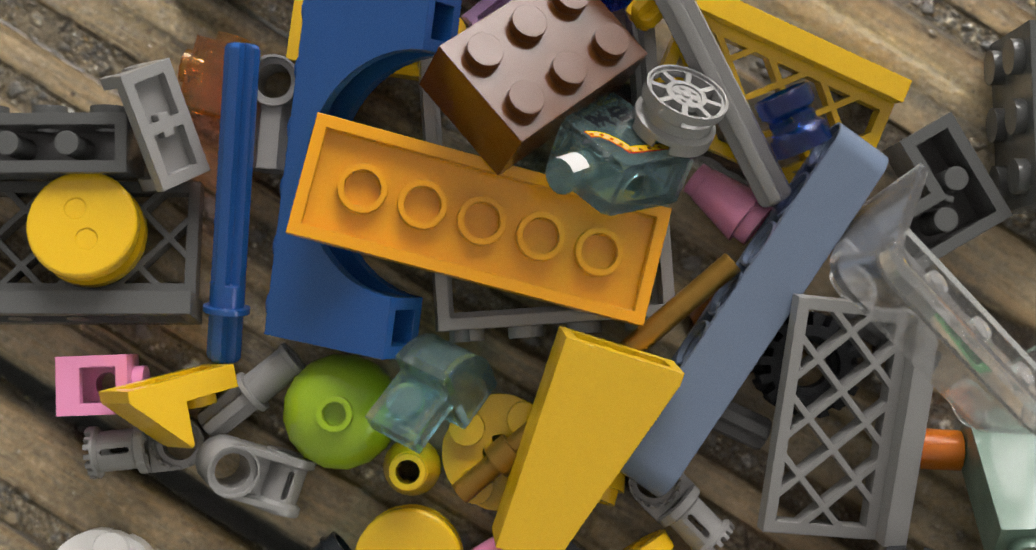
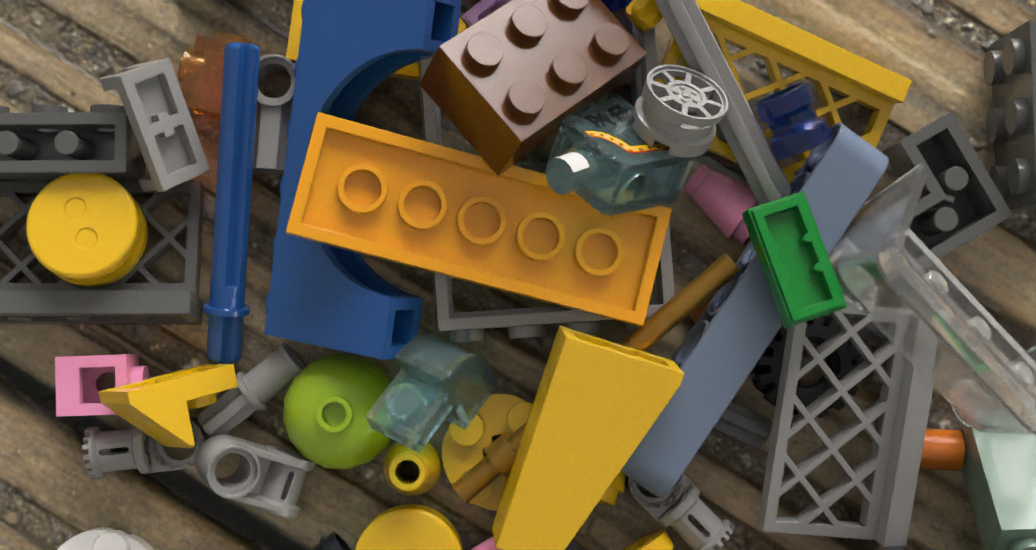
none -> green plate [742,191,847,329]

